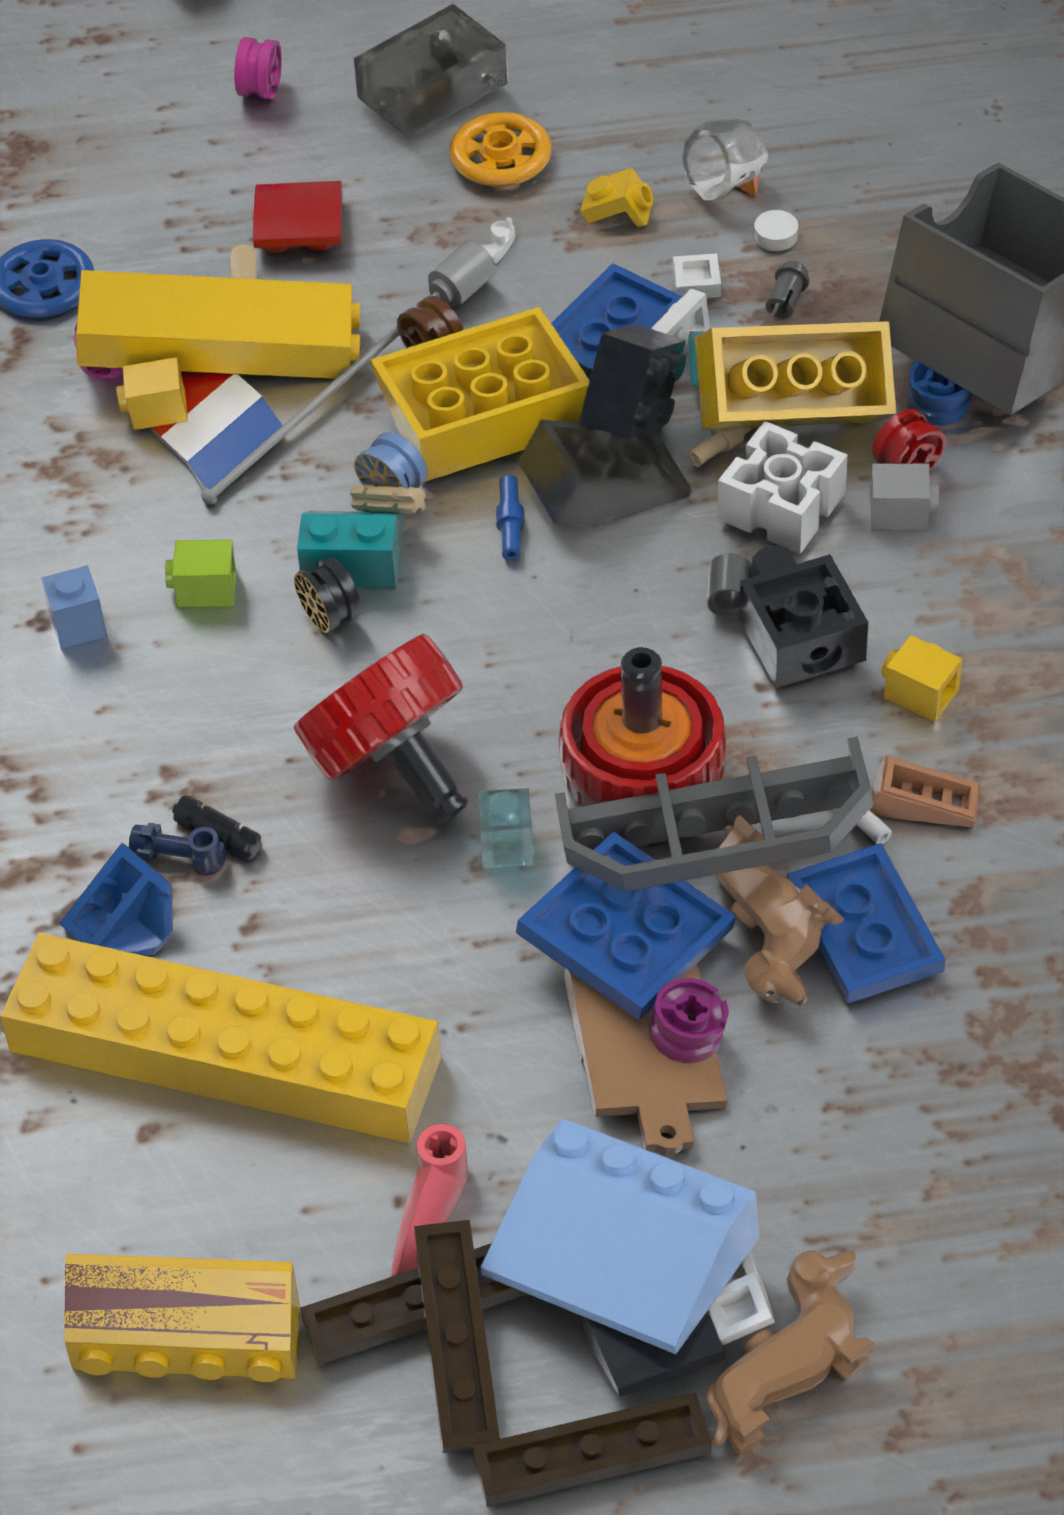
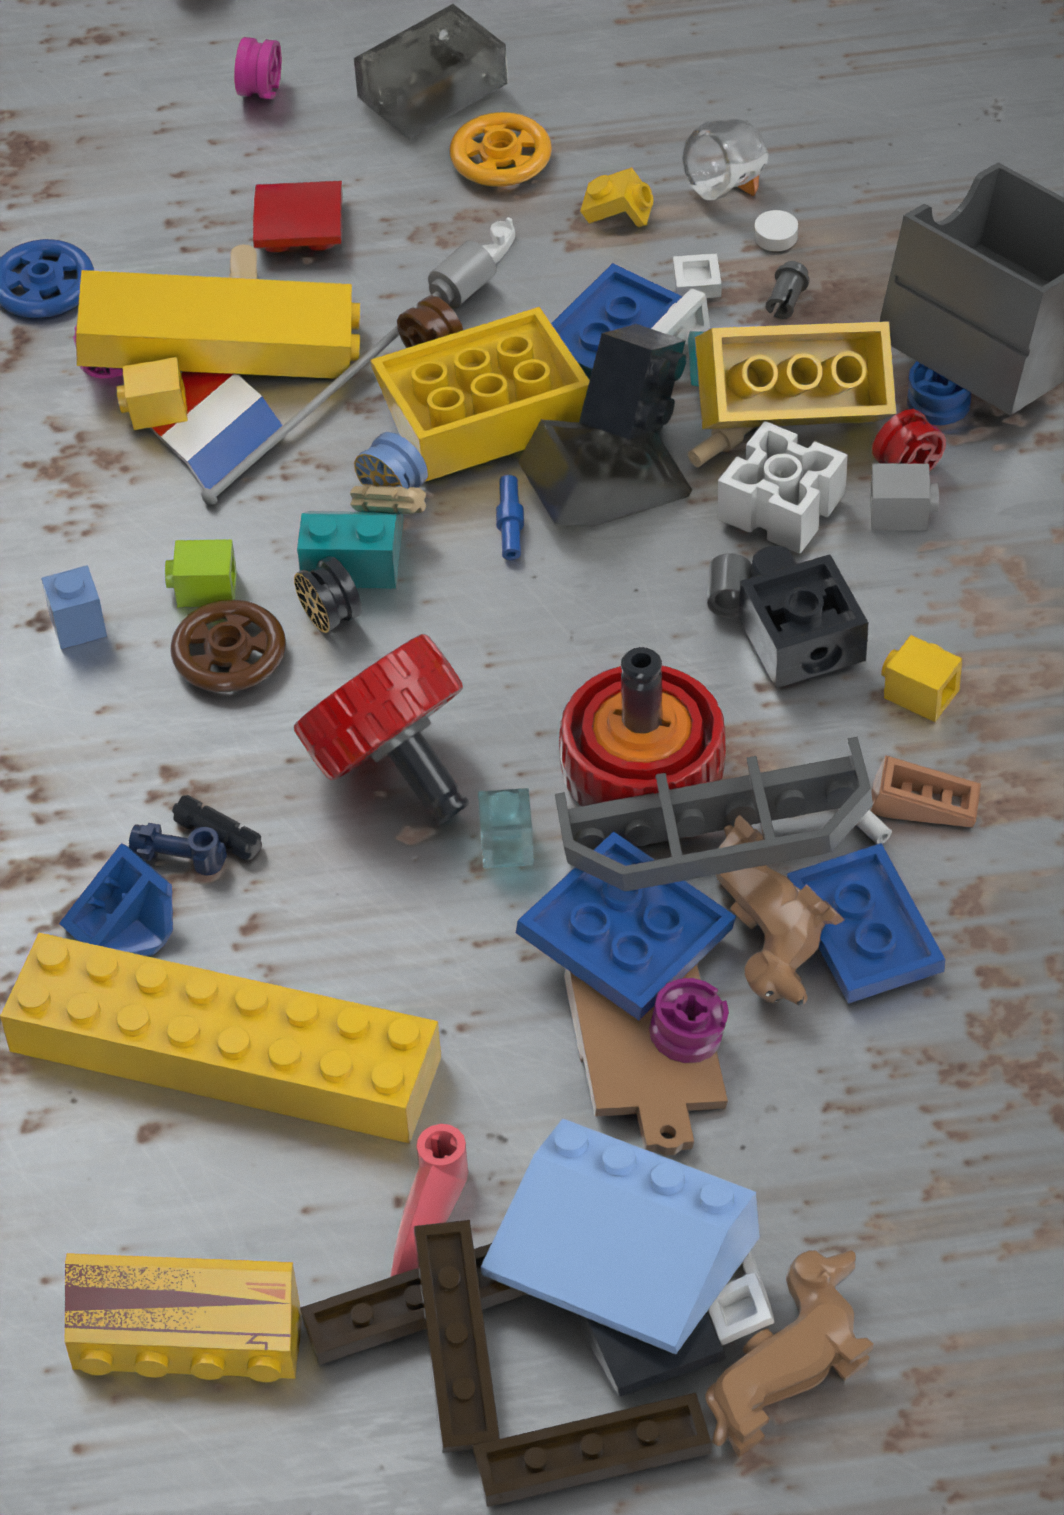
none -> reddish brown plate [170,600,286,692]

